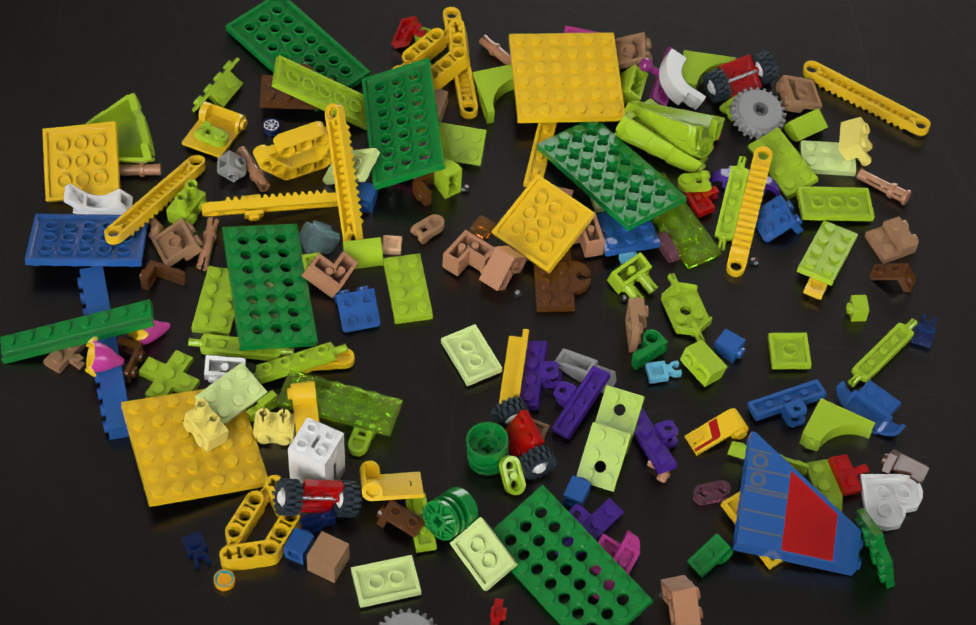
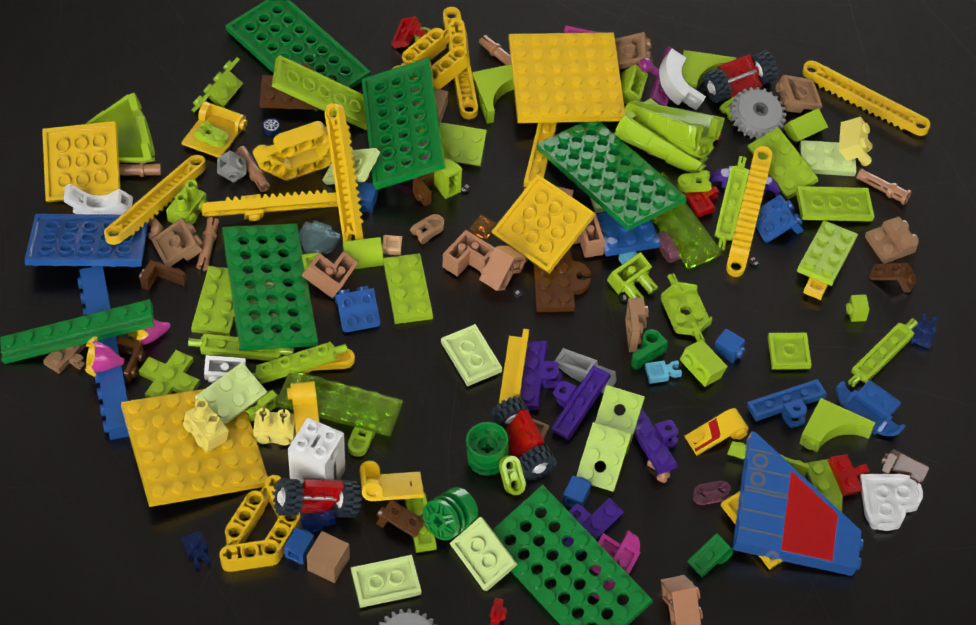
light orange tile [214,569,235,591] -> none
green wing [854,508,895,589] -> none

